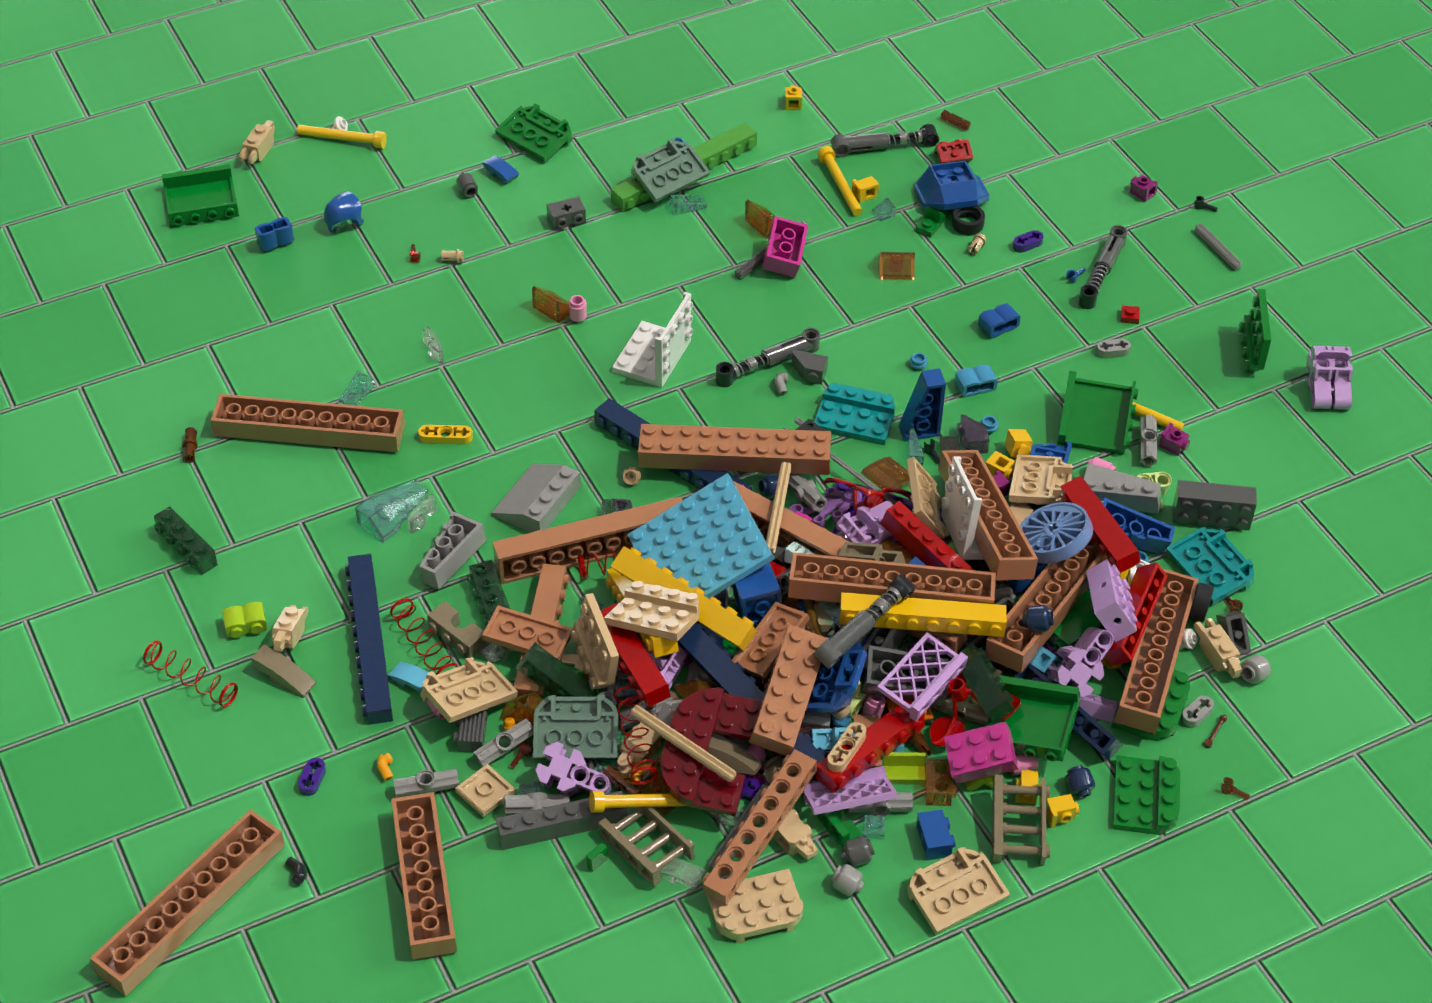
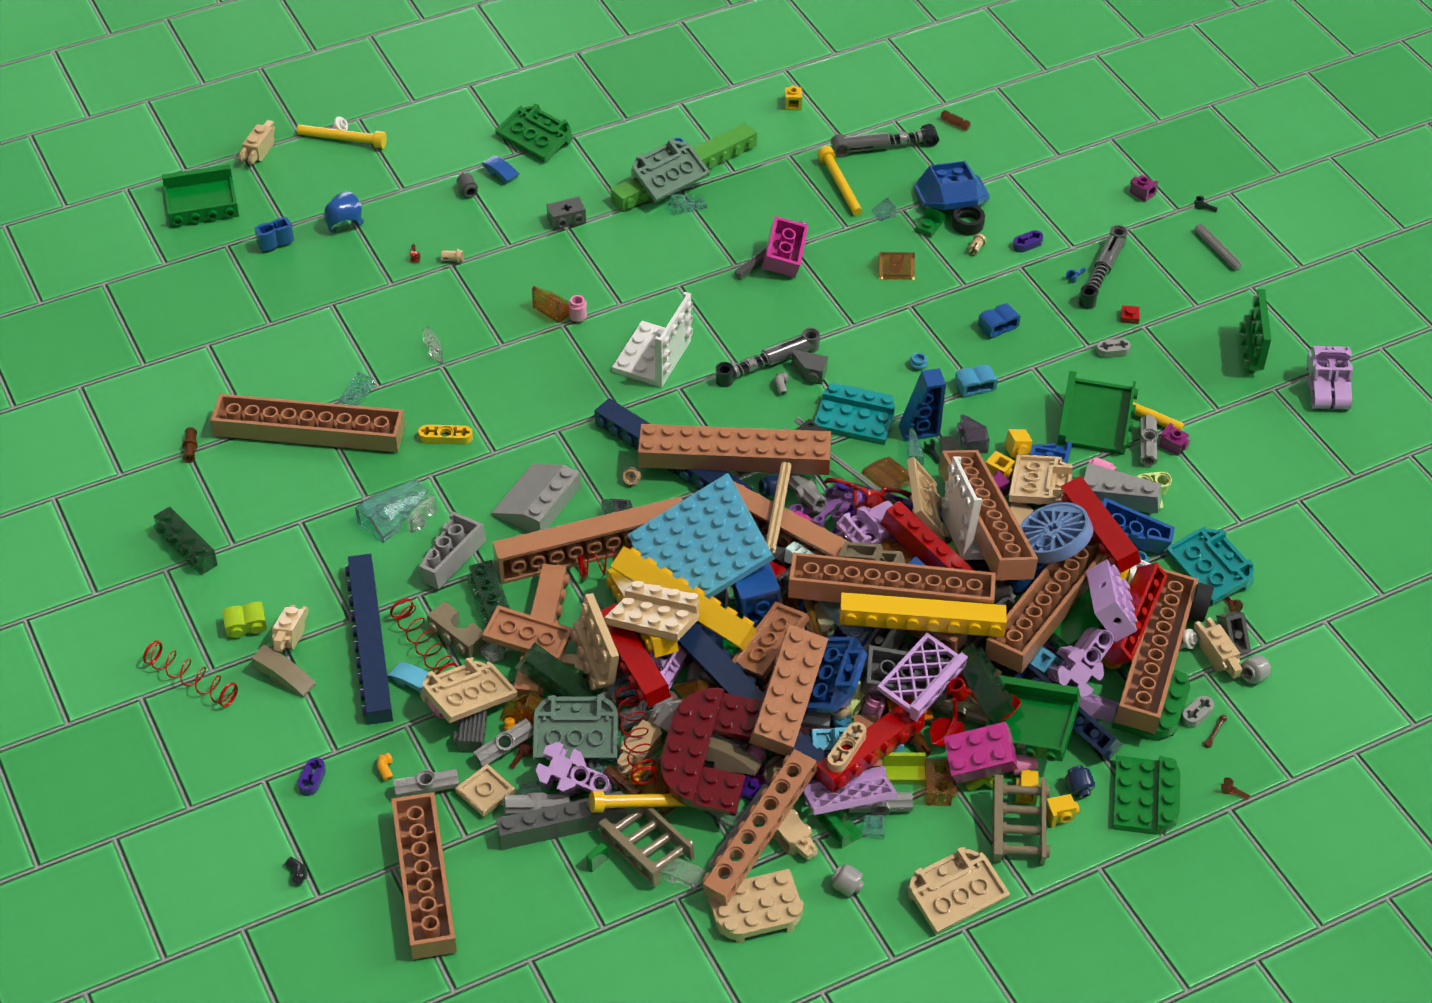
nougat brick [90,809,285,996] -> none
tan axle [631,705,736,782] -> none
clear orange slope [745,199,775,238] -> none
dark grey piece [813,573,917,669] -> none
dark grey head [841,836,875,867] -> none
yellow brick [852,176,879,203] -> none
blue brick [916,809,955,861] -> none
red bracket [934,139,973,164] -> none
dark azure plate [980,415,999,433] -> none
dark blue head [1022,605,1054,633] -> none
dark grey brick [1173,480,1257,530] -> none

